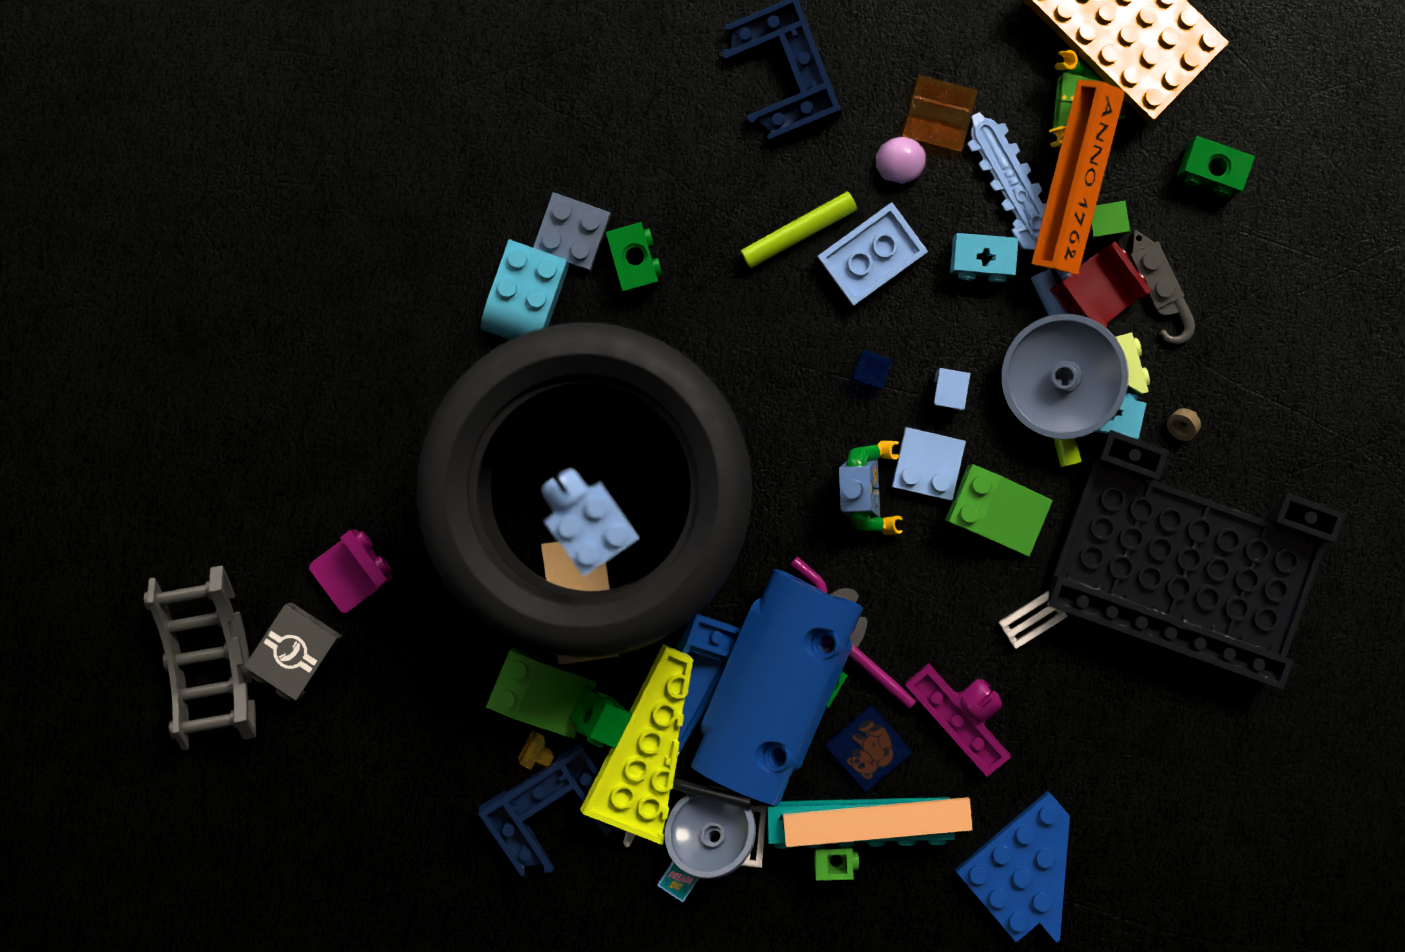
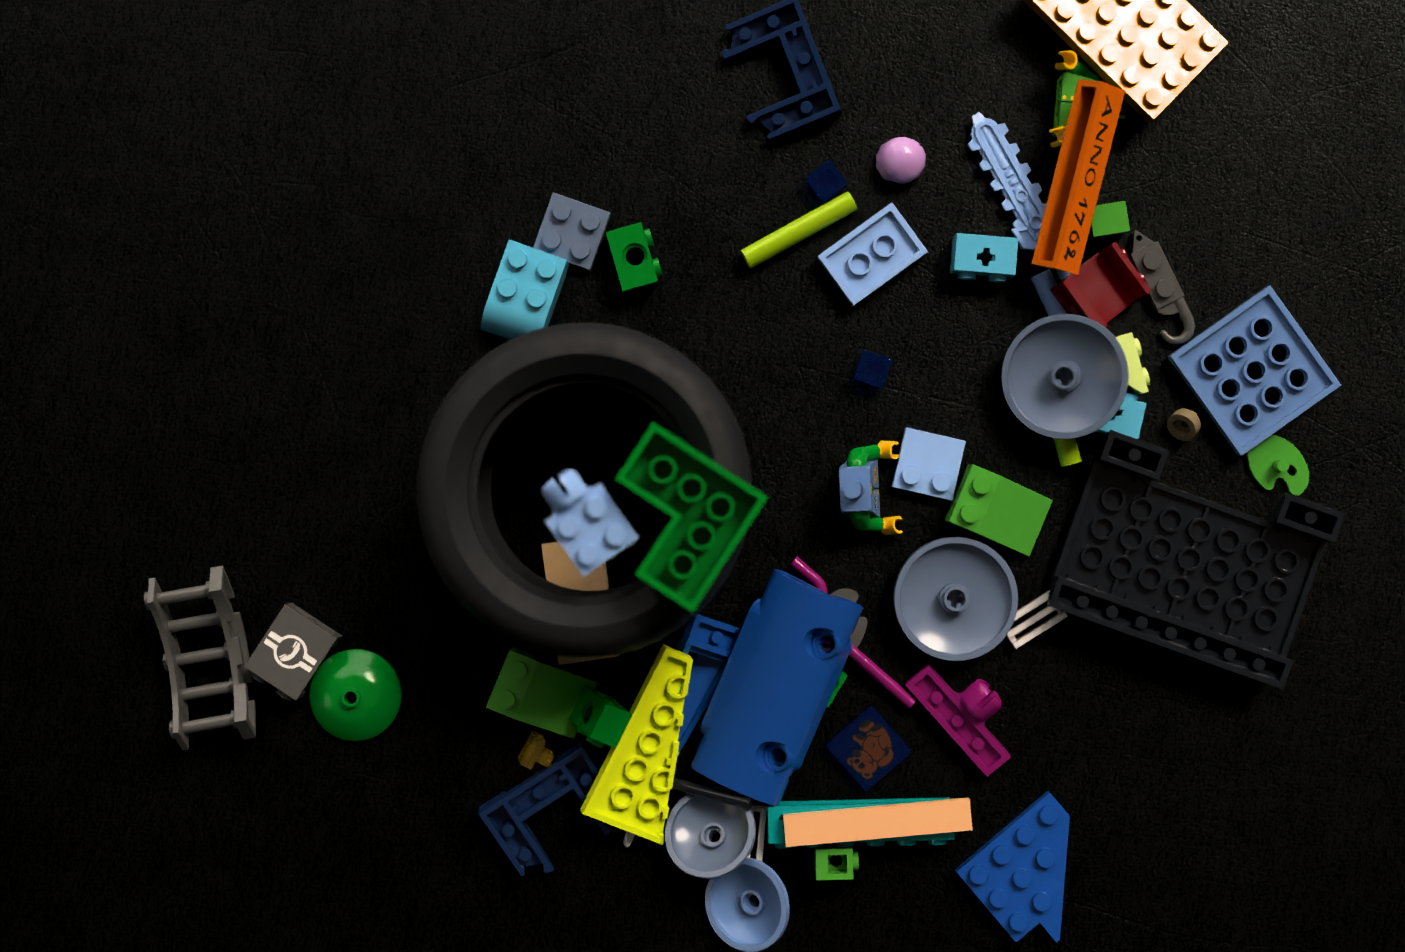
magenta bracket [309,529,393,613] -> none
tile [657,861,699,902] -> none
clear orange slope [902,74,978,152] -> none
light blue panel [934,368,971,411] -> none
green brick [1177,136,1255,198] -> none
none -> green dish [309,649,402,741]
none -> green brick [615,422,768,612]
none -> medium blue dish [705,857,790,952]
none -> clear blue plate [805,160,848,204]
none -> sand blue dish [893,537,1018,661]
none -> medium blue piece [1168,285,1341,456]
none -> bright green piece [1246,435,1309,496]

